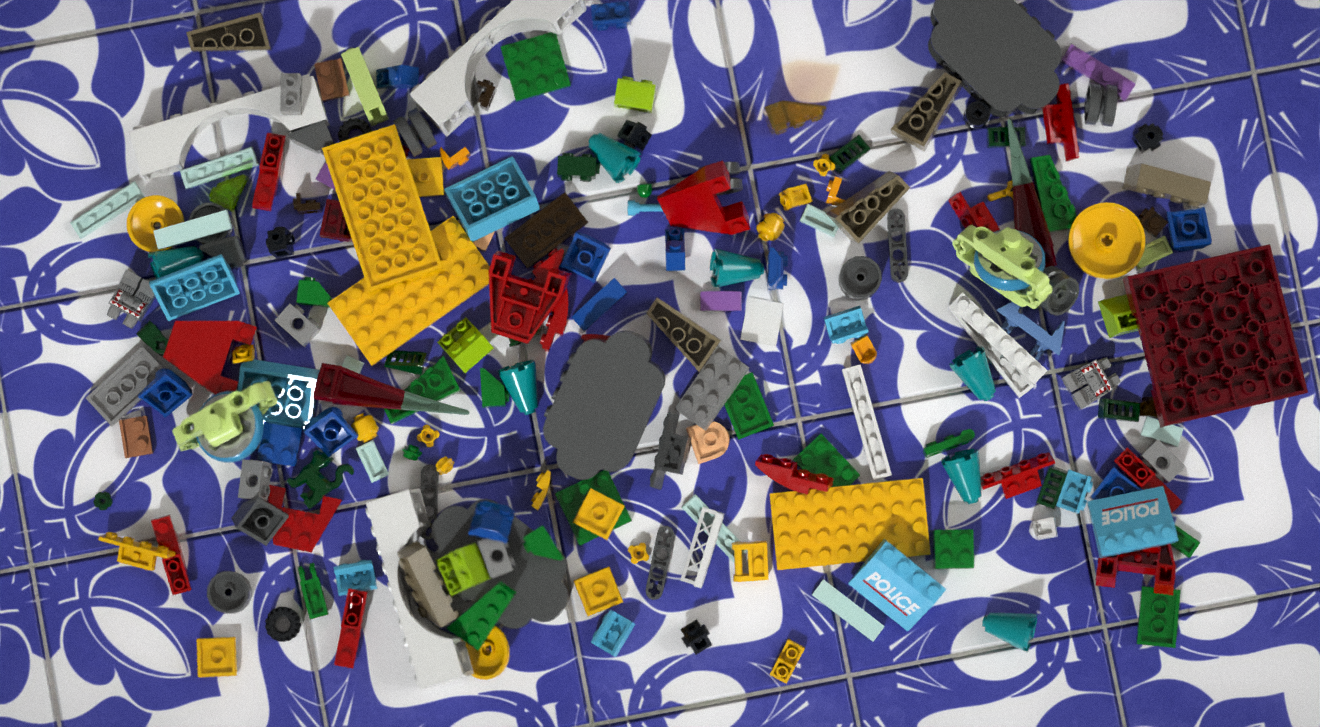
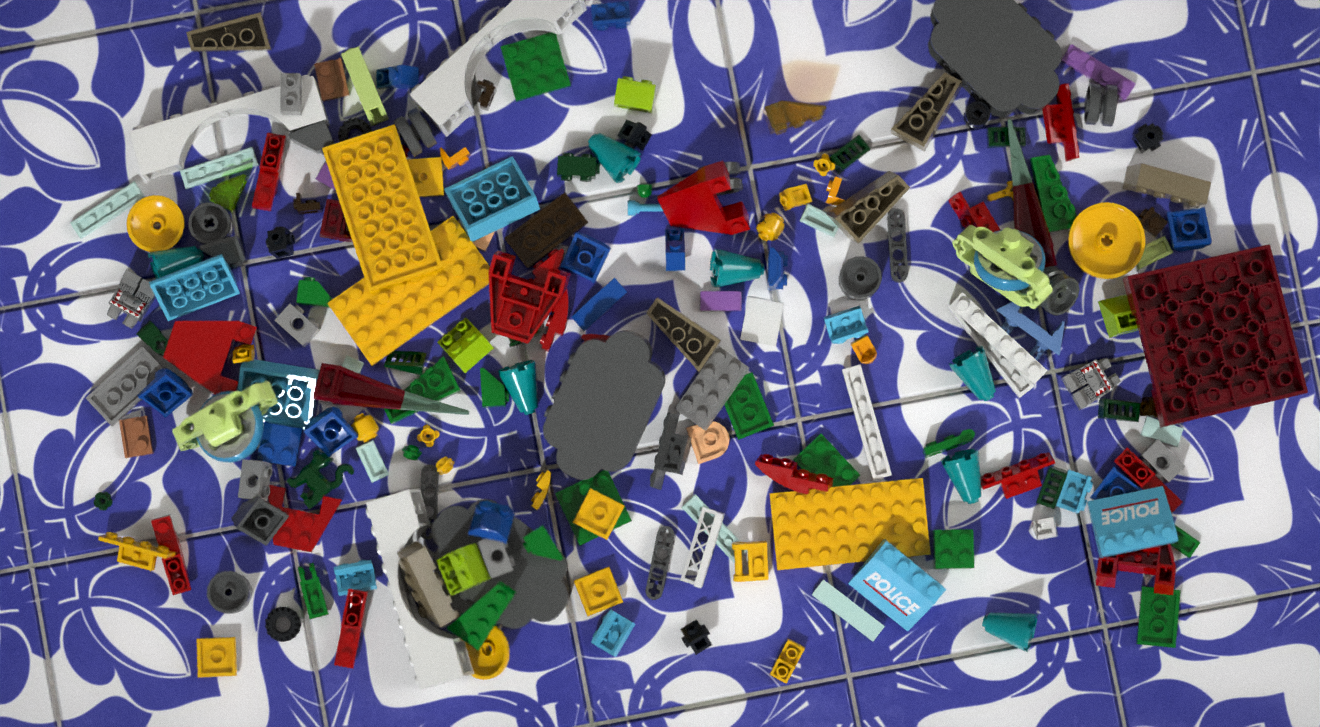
light aqua tile [153,210,232,250] -> none
yellow plate [628,543,649,564] -> none

